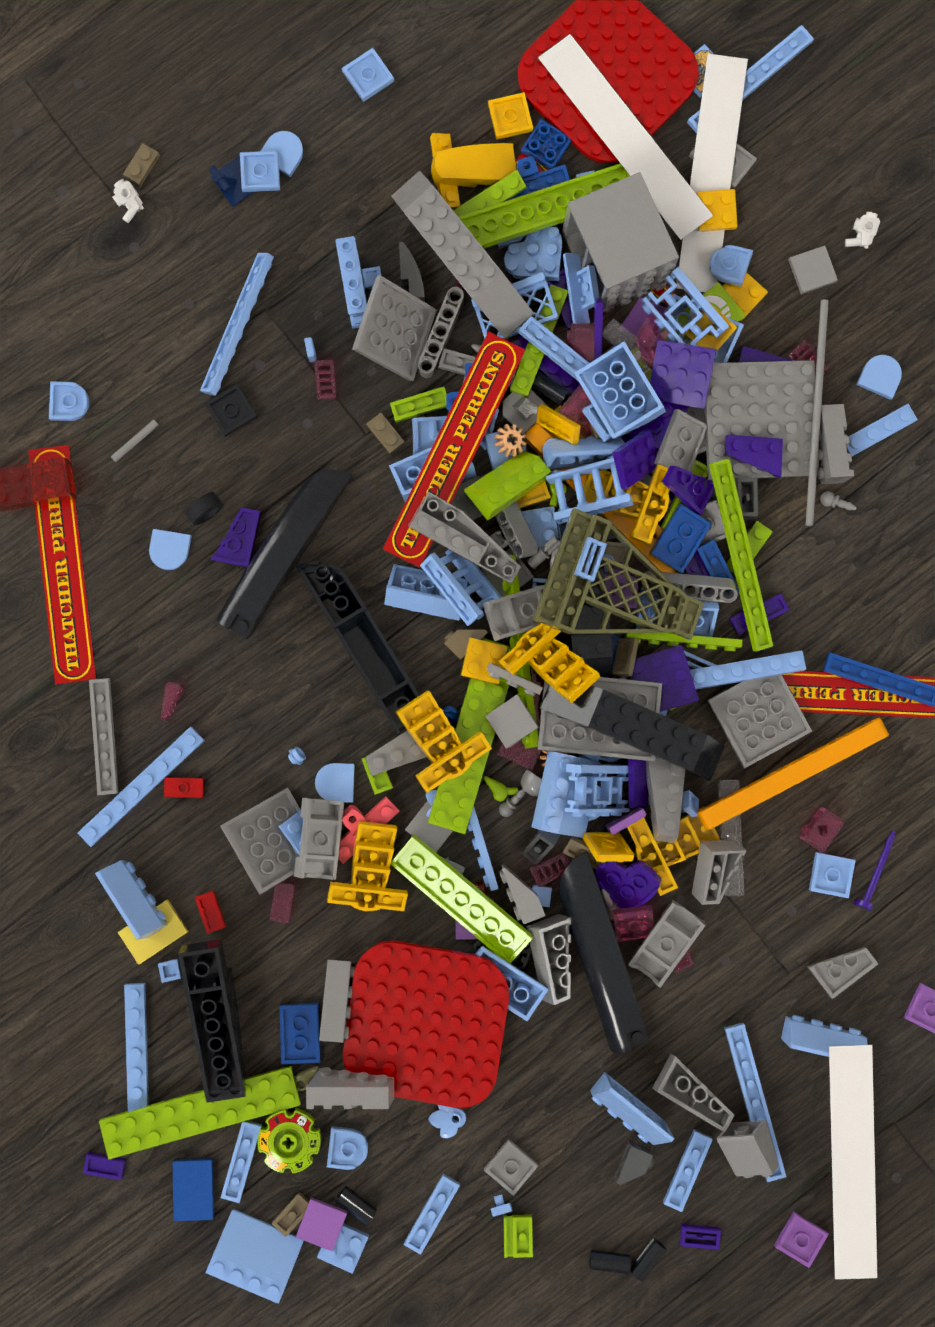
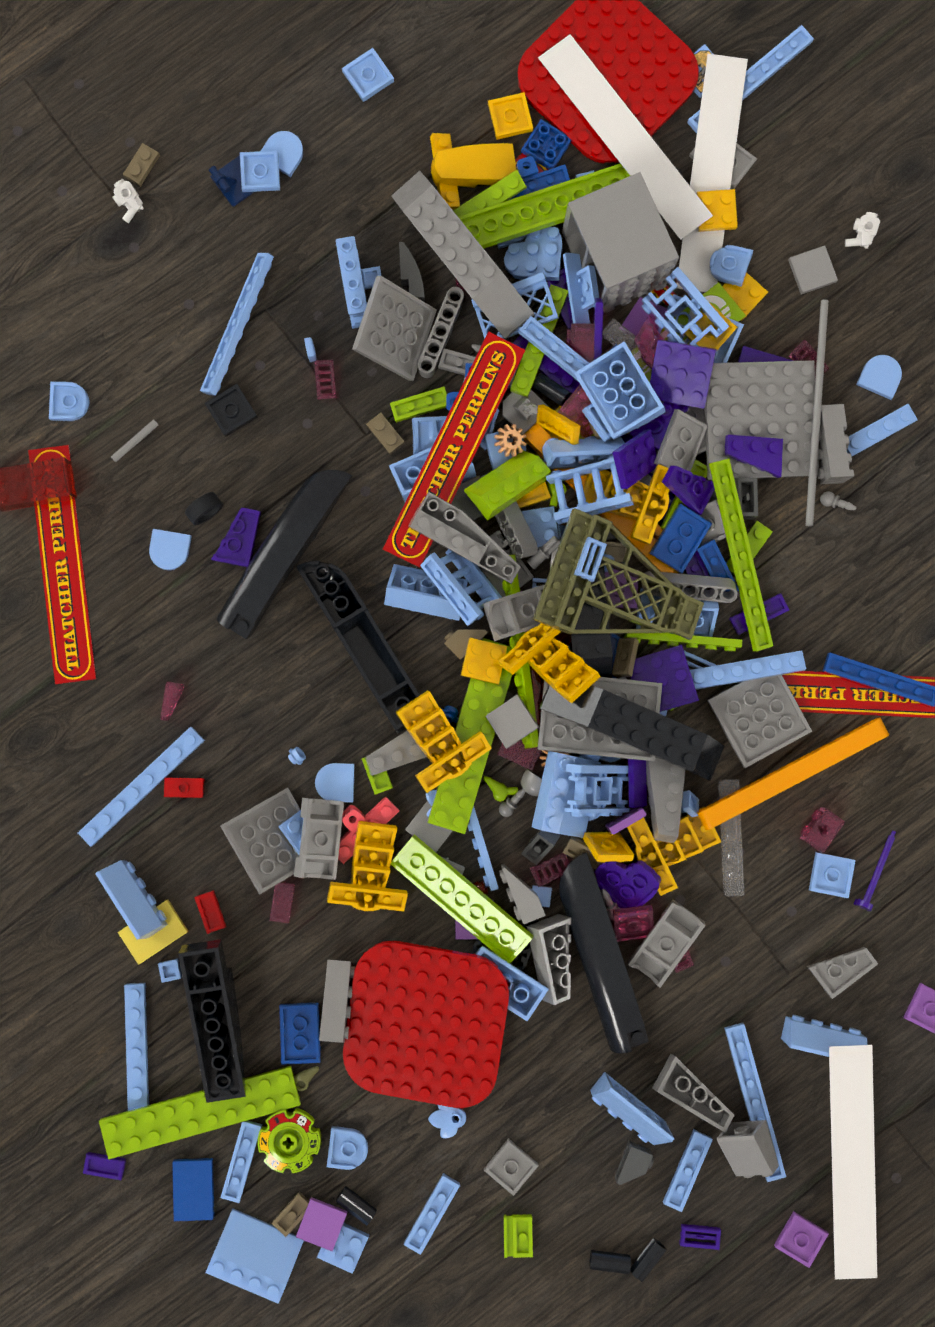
light grey plate [89,678,119,795] -> none
light grey wedge [306,1067,394,1109] -> none
light grey plate [486,662,543,696] -> none
light blue tile [491,1194,513,1217] -> none
light grey wedge [692,840,747,905] -> none

